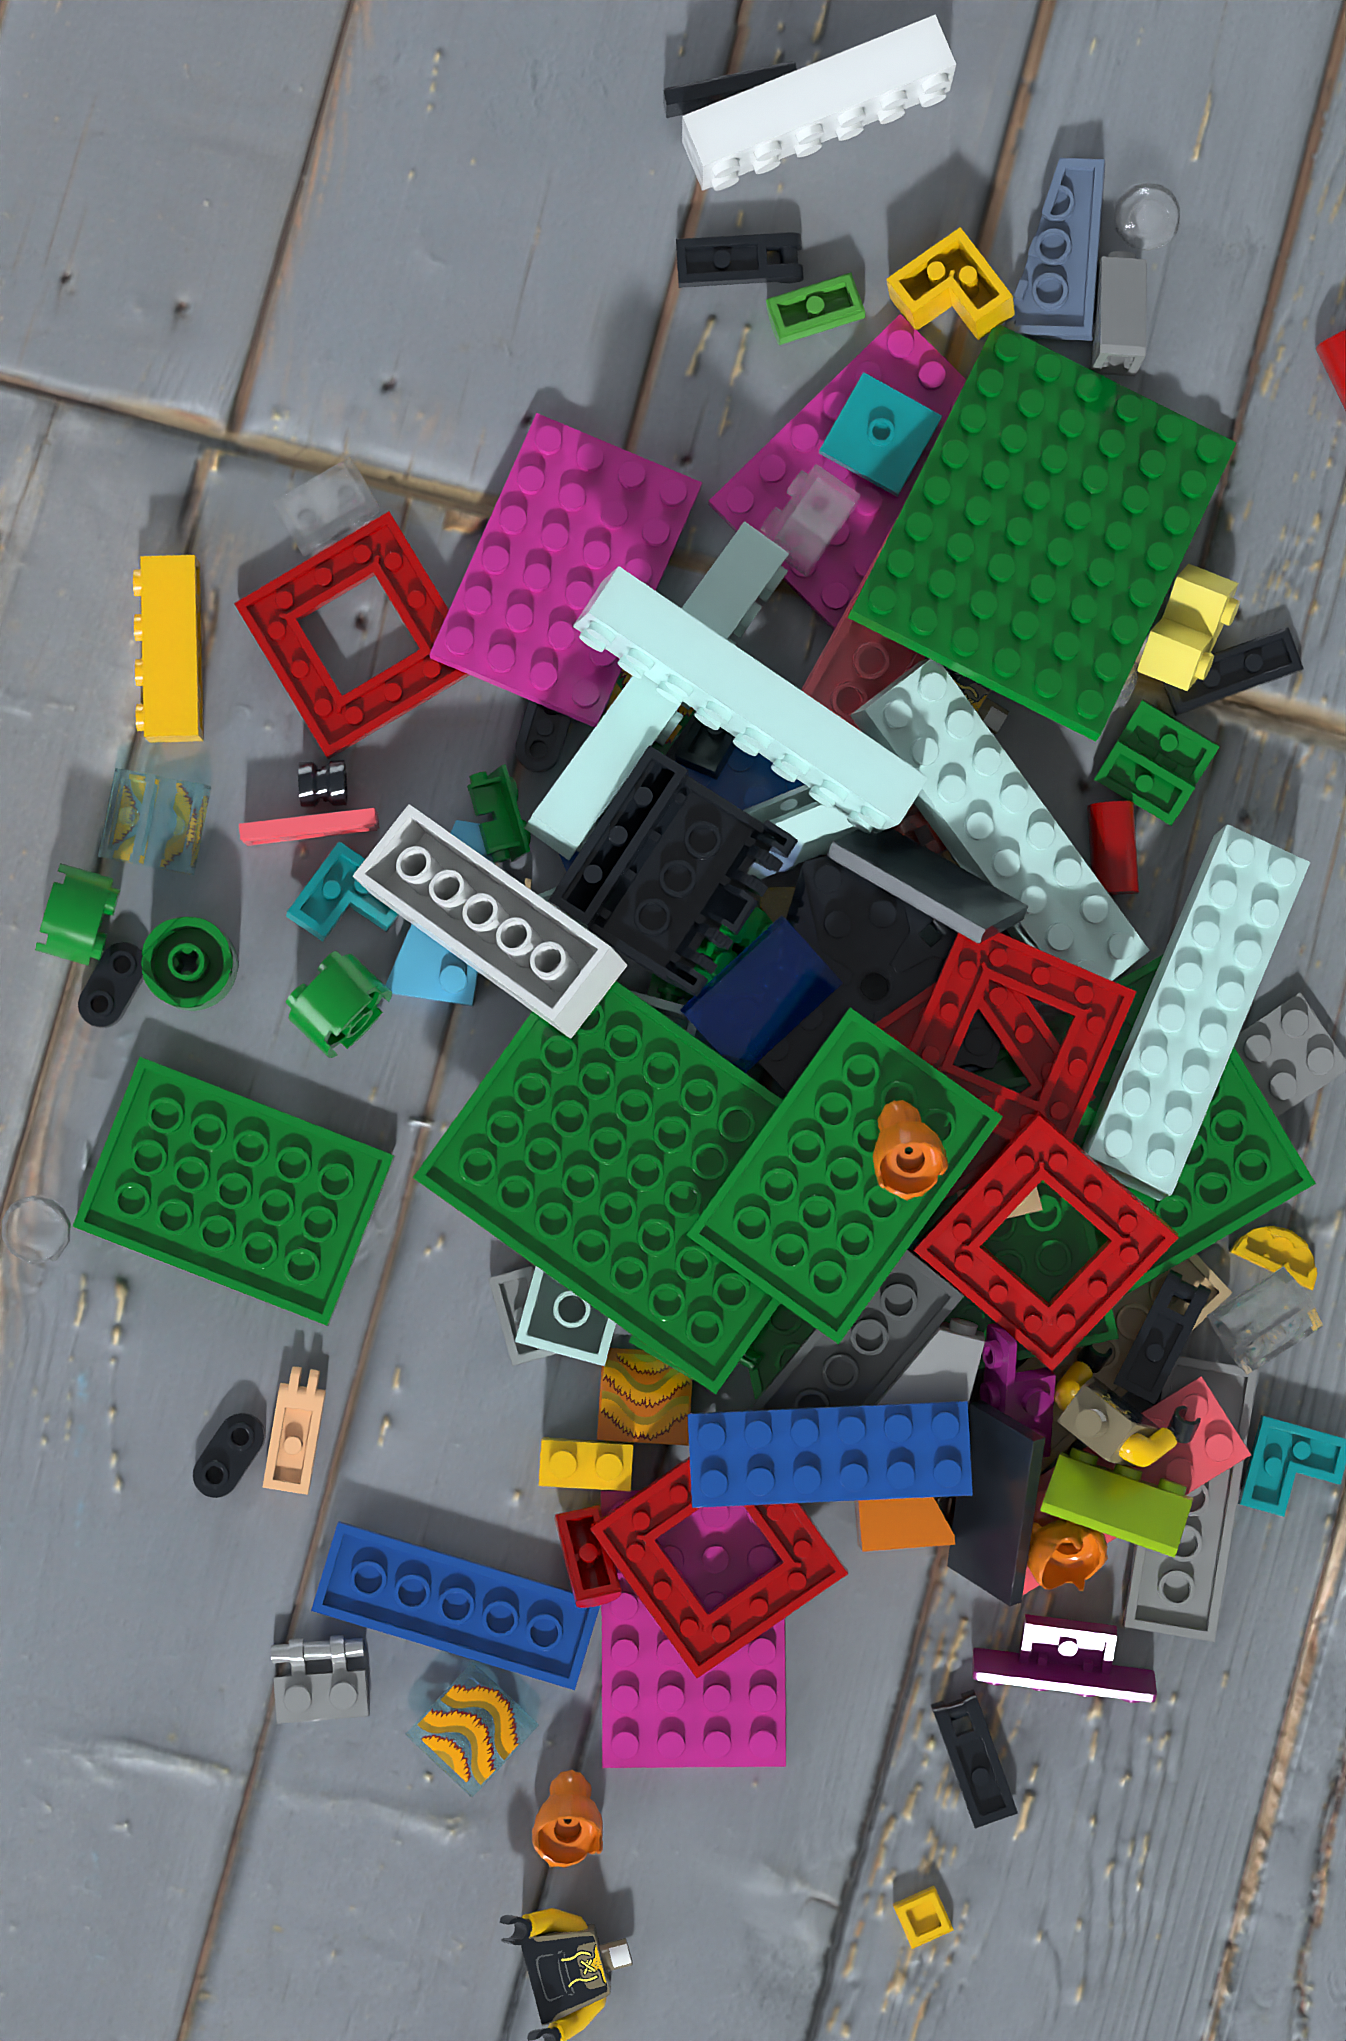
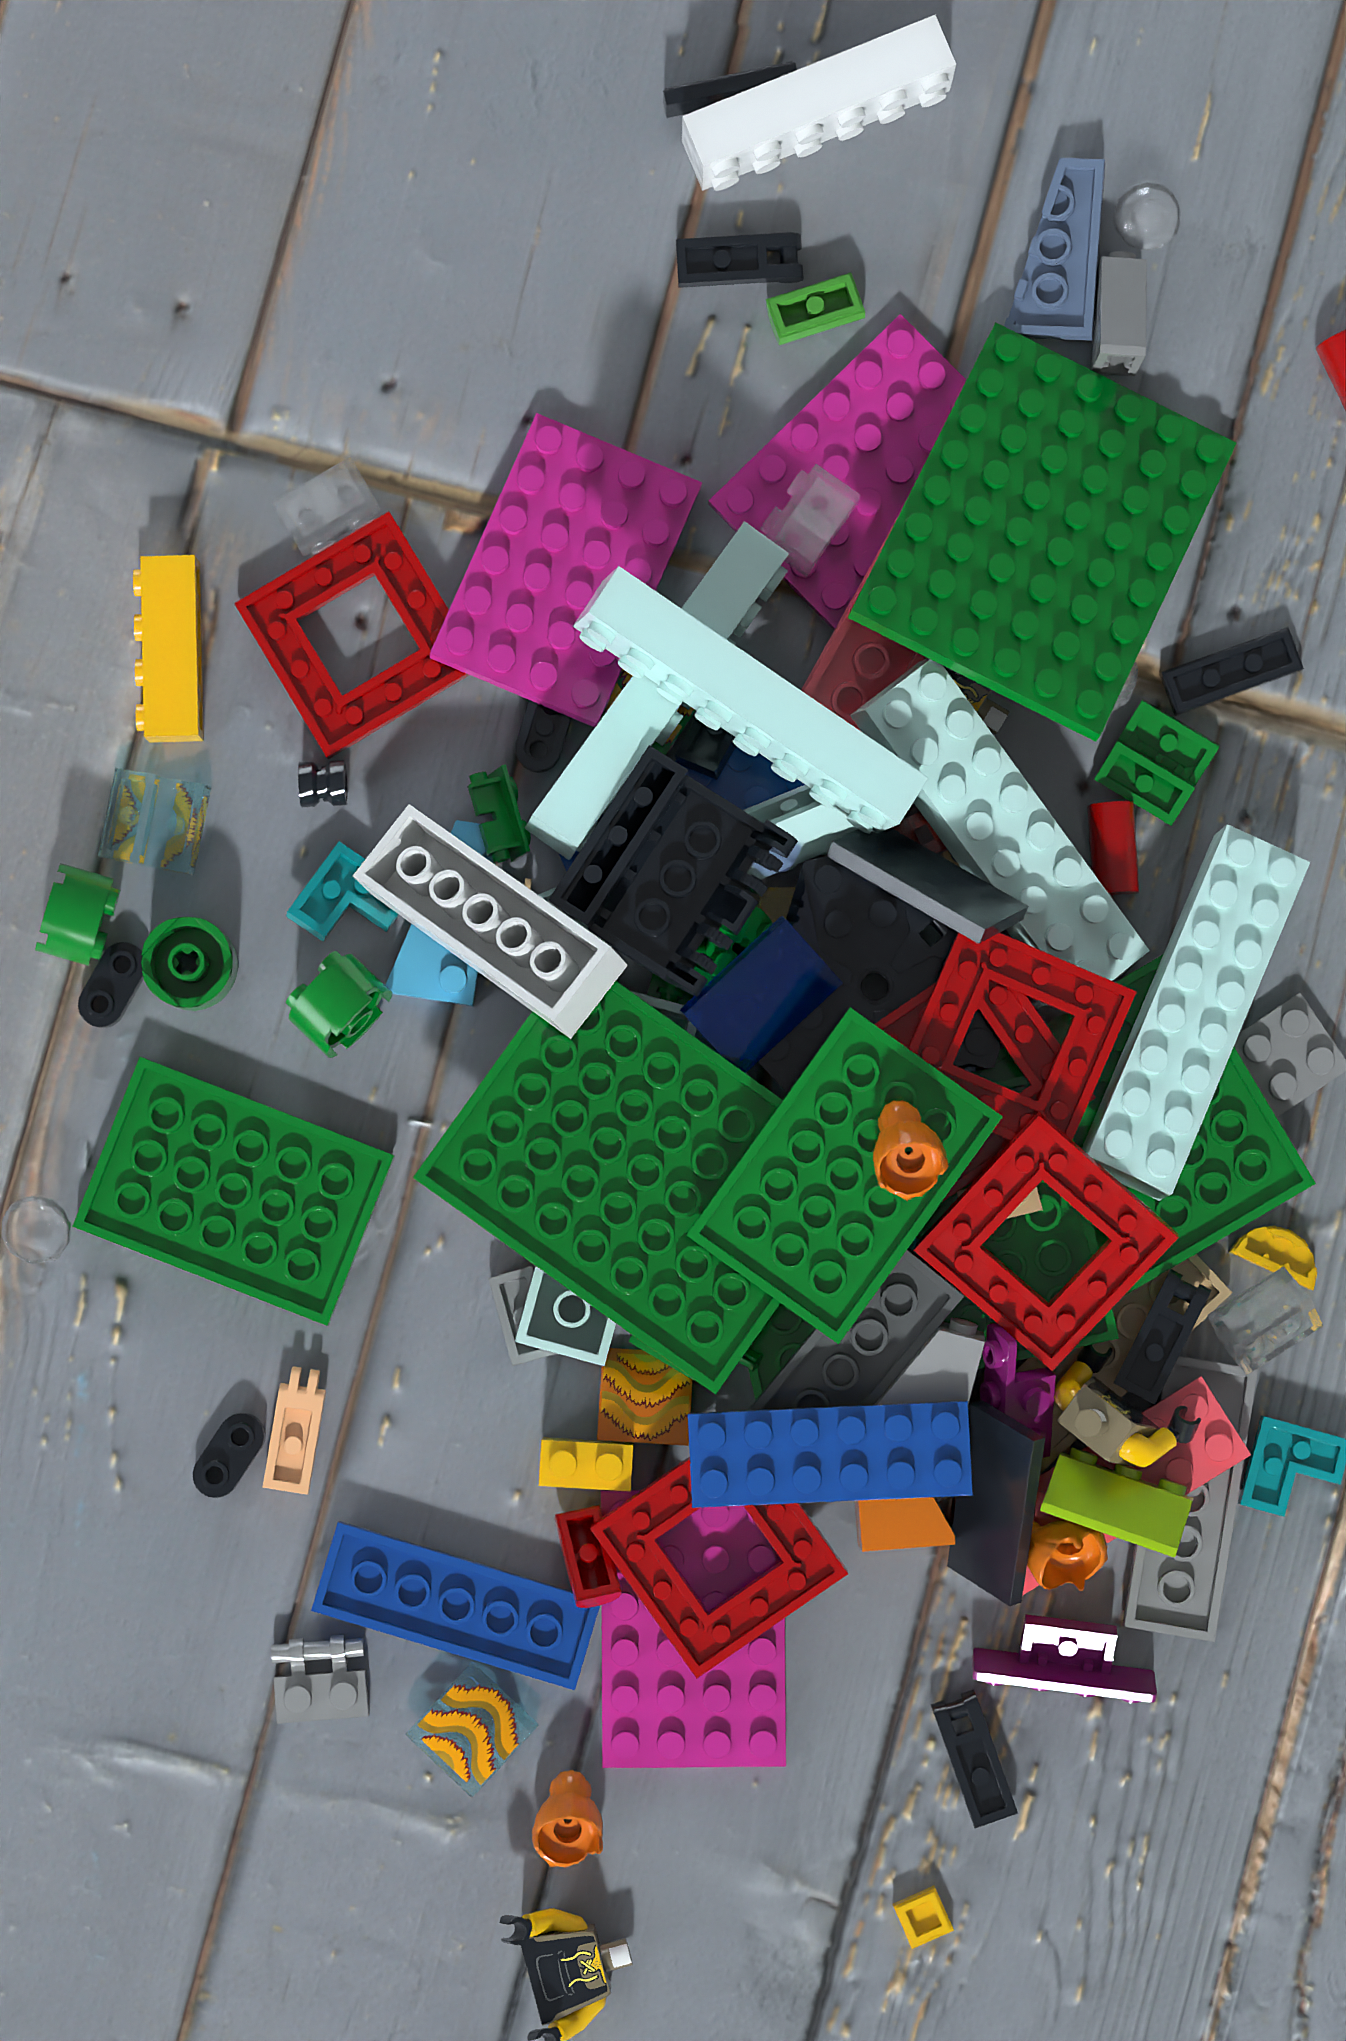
coral tile [239,808,379,846] -> none
teal plate [819,372,942,497] -> none
yellow brick [886,227,1015,340] -> none
light yellow brick [1137,564,1240,691] -> none

